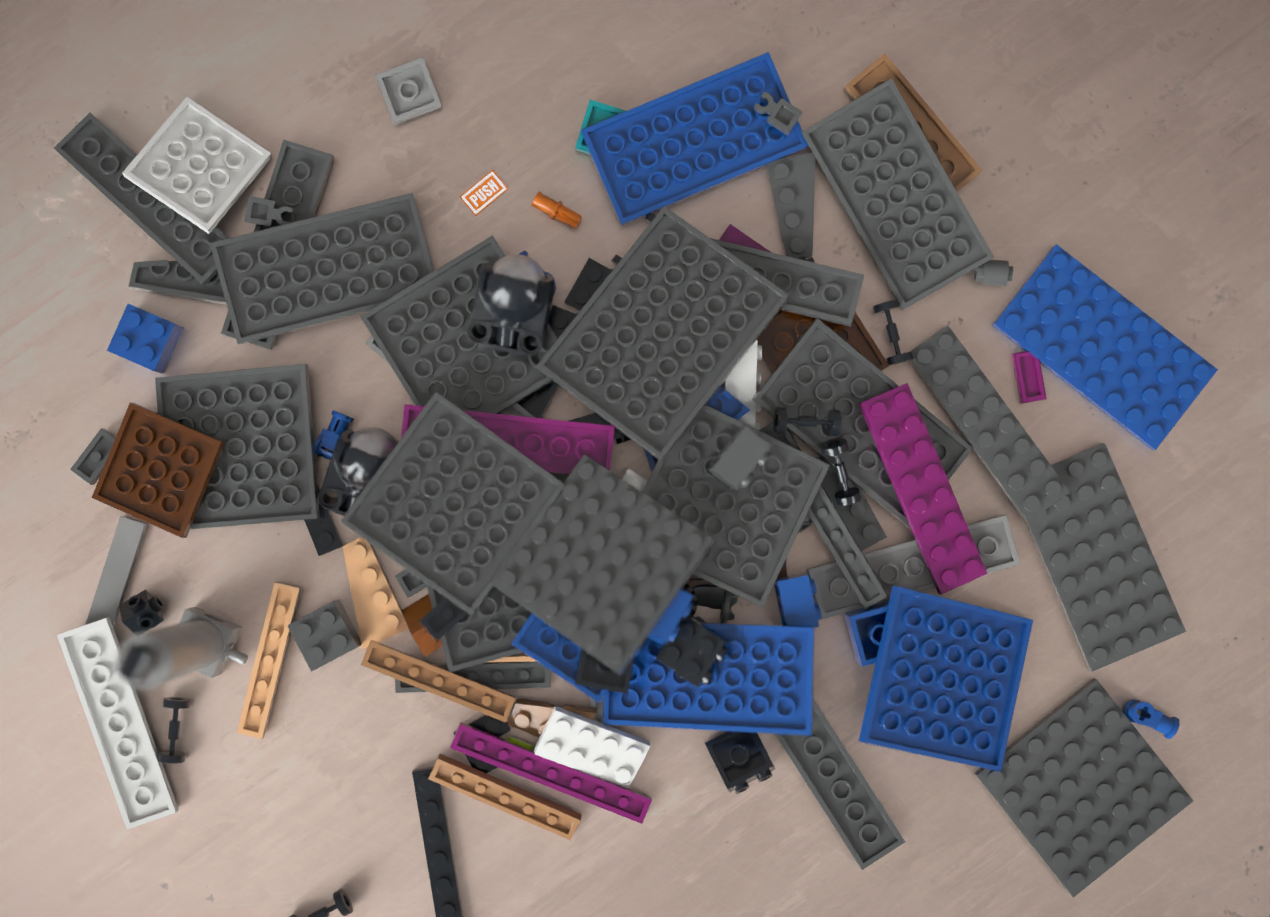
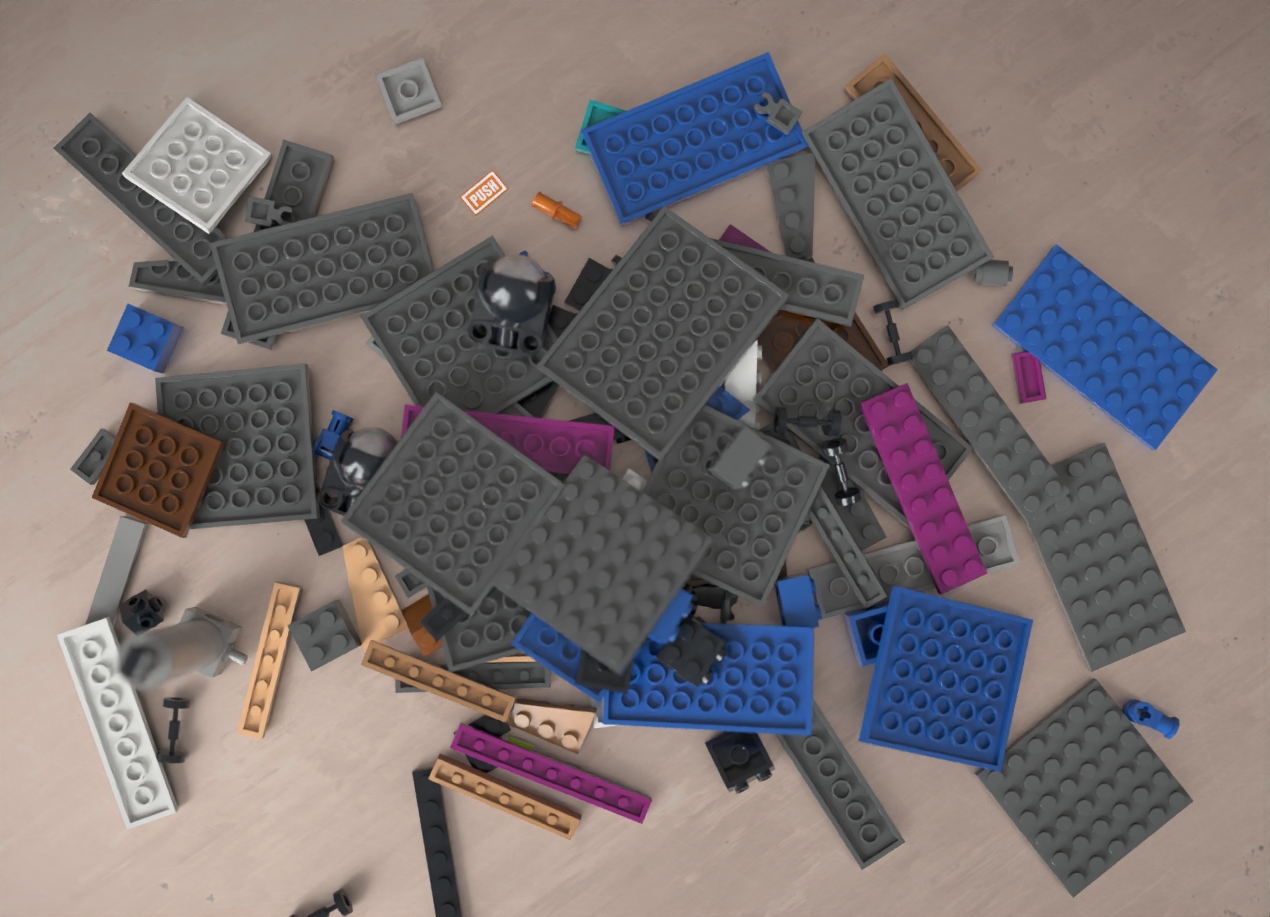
white plate [534,706,650,789] -> none

